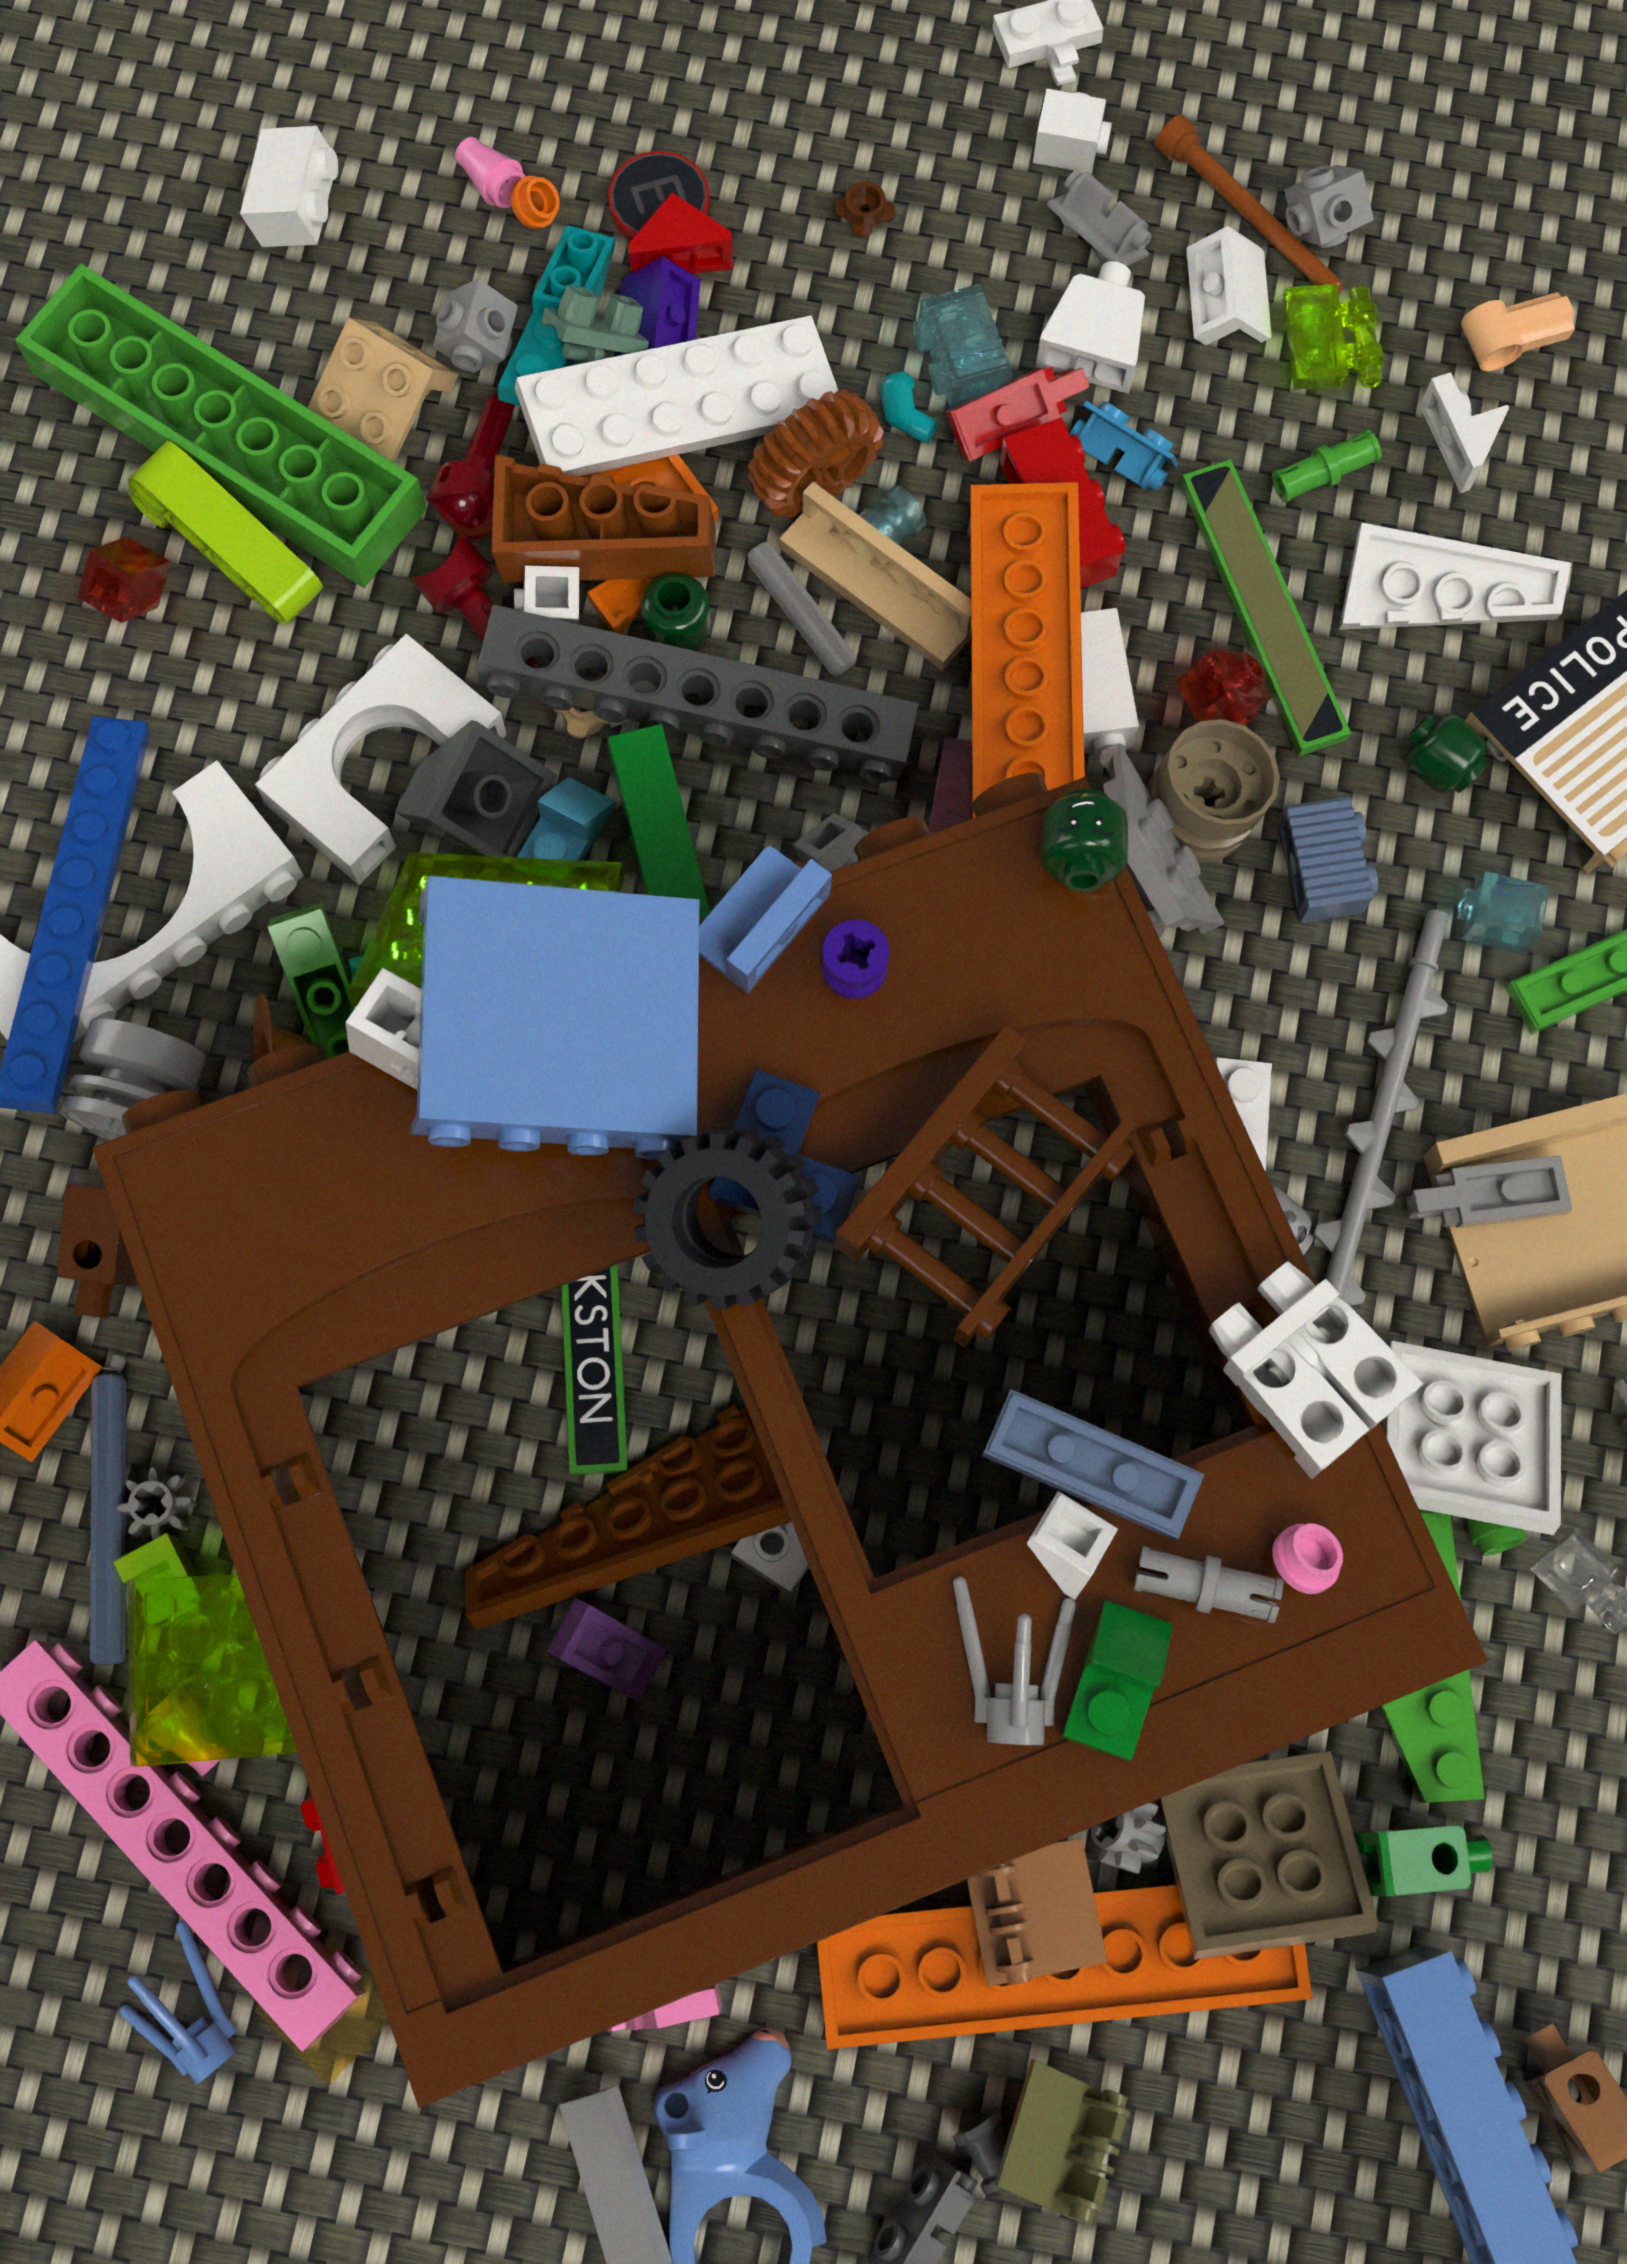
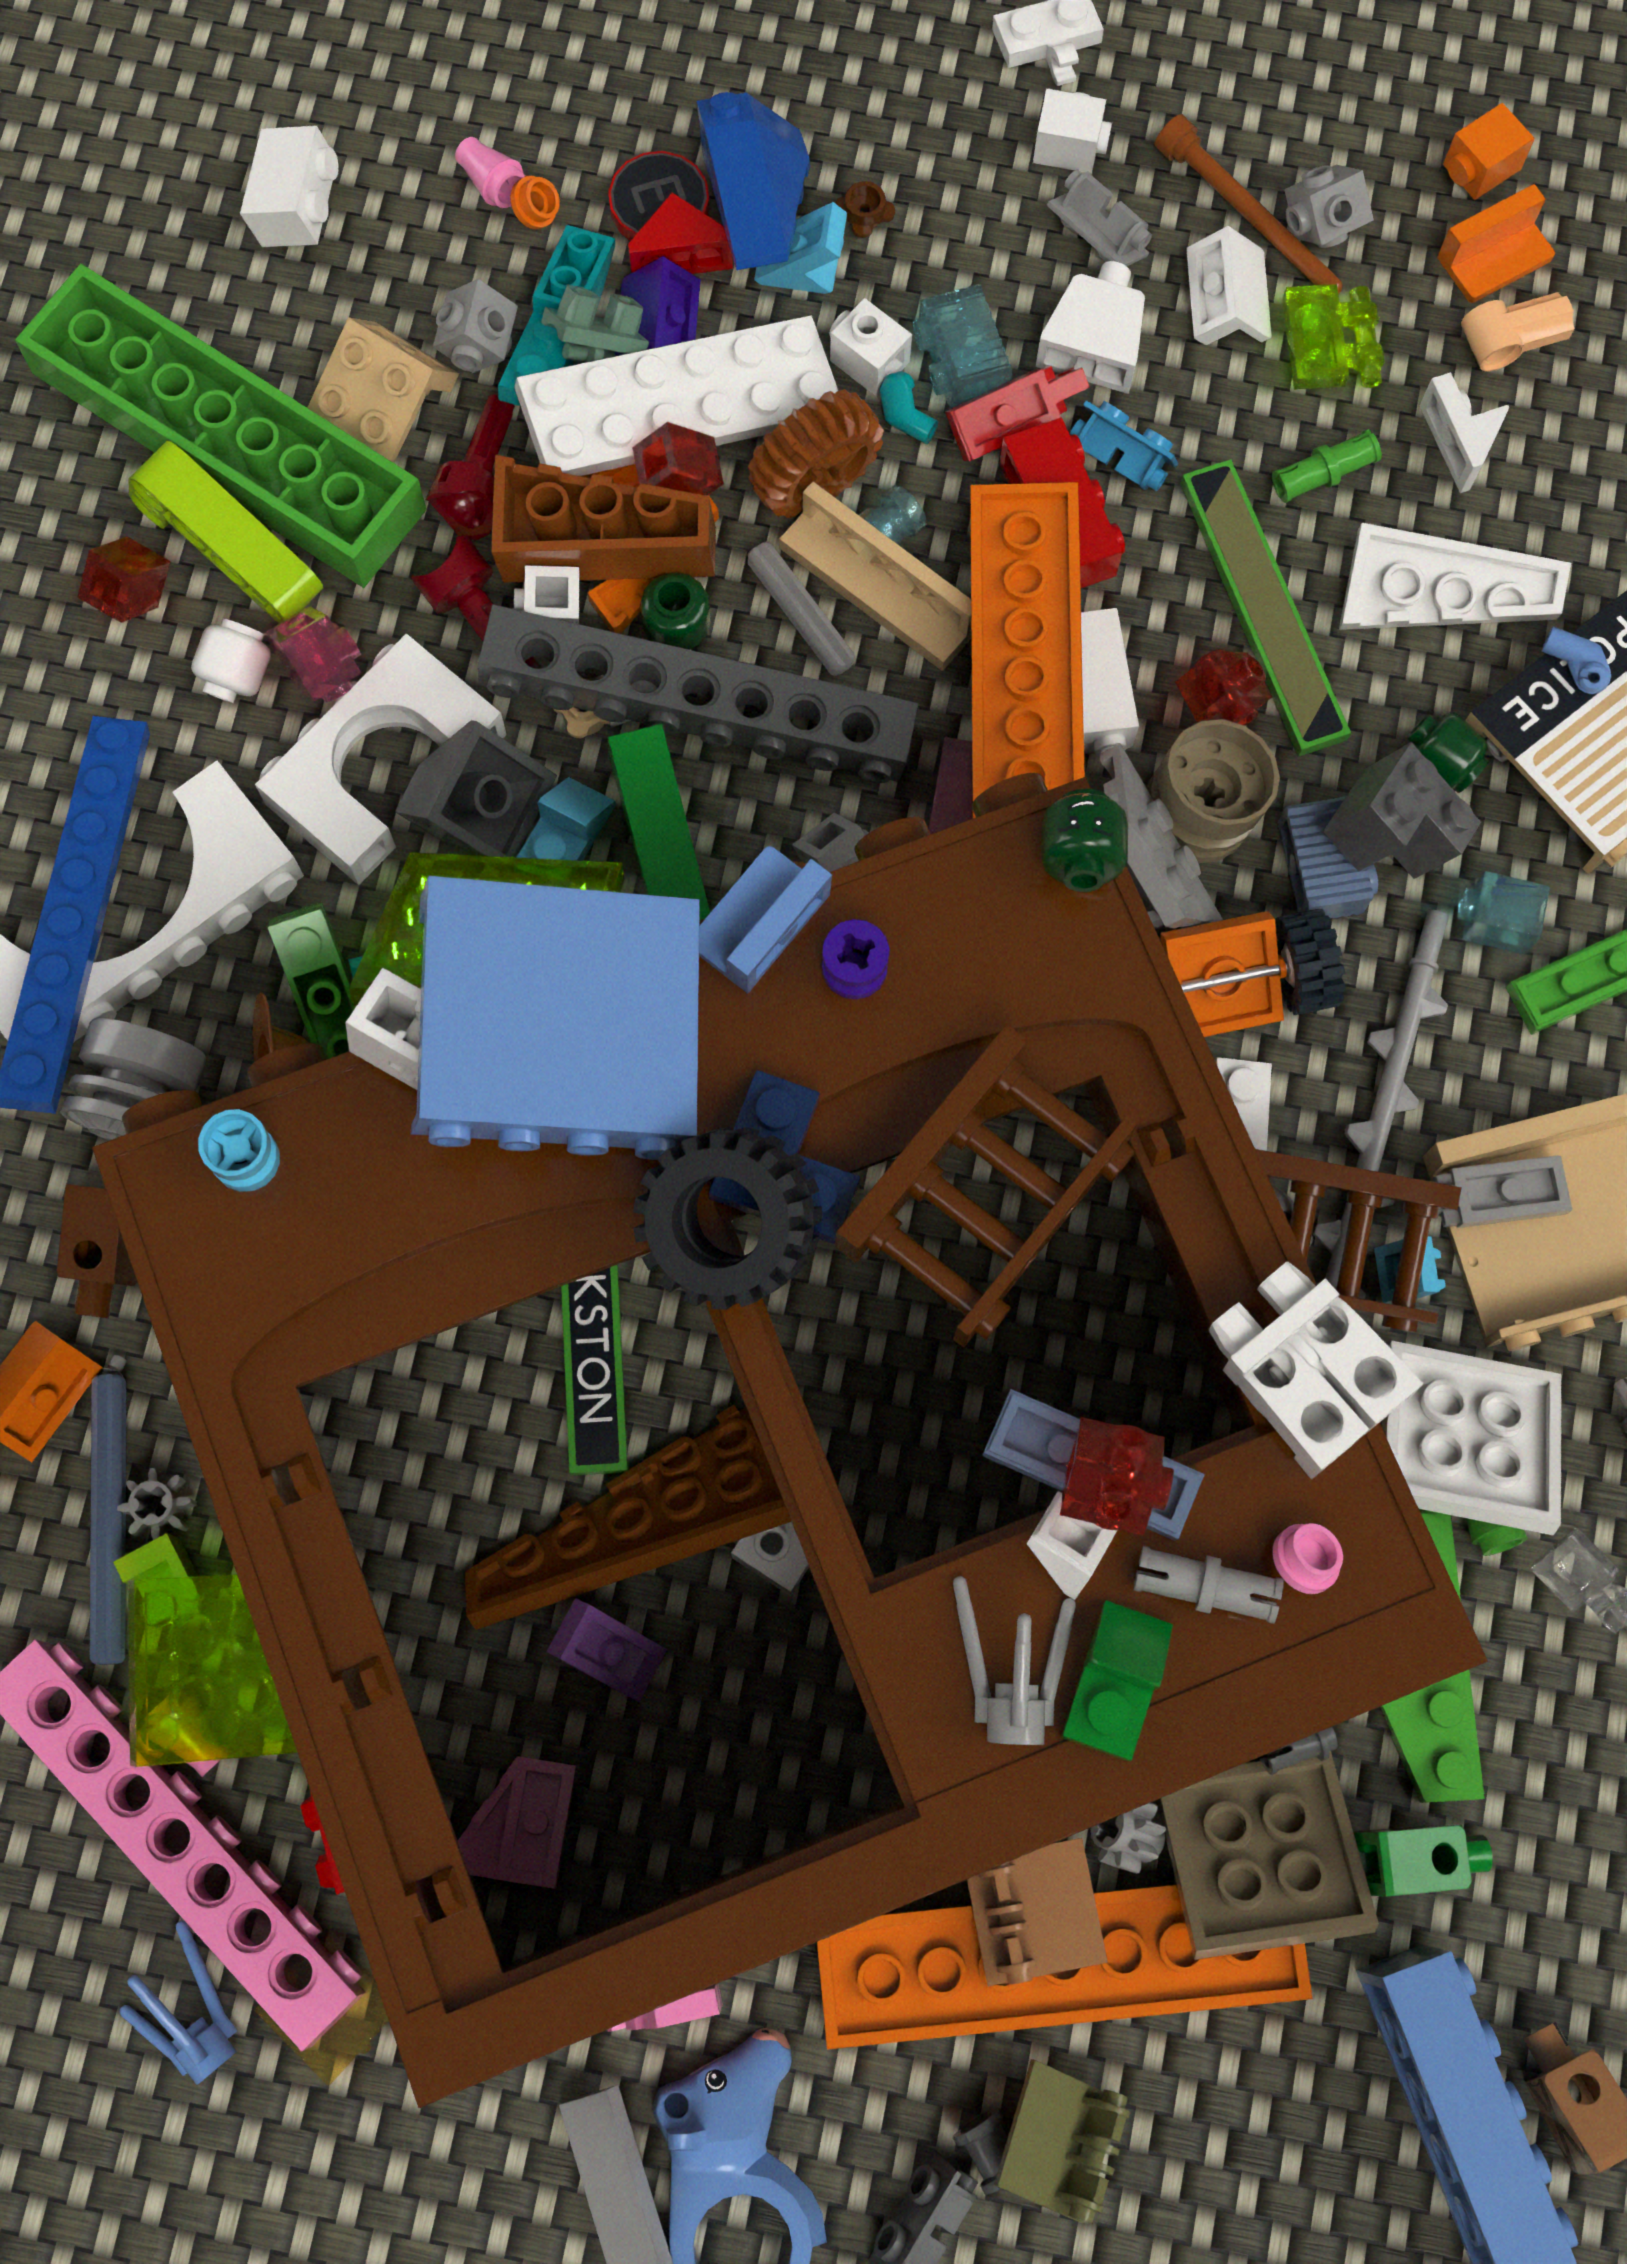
none -> white head [191,618,271,703]
none -> medium azure wheel [198,1109,280,1192]
none -> clear pink brick [264,606,361,702]
none -> bright pink wing [458,1756,578,1889]
none -> clear red brick [632,422,724,496]
none -> blue wedge [697,92,810,270]
none -> medium azure slope [754,202,847,294]
none -> white brick [829,298,912,397]
none -> clear red brick [1060,1417,1174,1536]
none -> orange plate [1160,909,1345,1037]
none -> reddish brown fence [1255,1149,1462,1332]
none -> dark grey pin [1260,1727,1338,1775]
none -> flat silver brick [1323,742,1481,879]
none -> medium azure tile [1374,1236,1446,1304]
none -> orange panel [1437,184,1555,303]
none -> orange brick [1443,102,1535,200]
none -> medium blue arm [1541,626,1611,694]

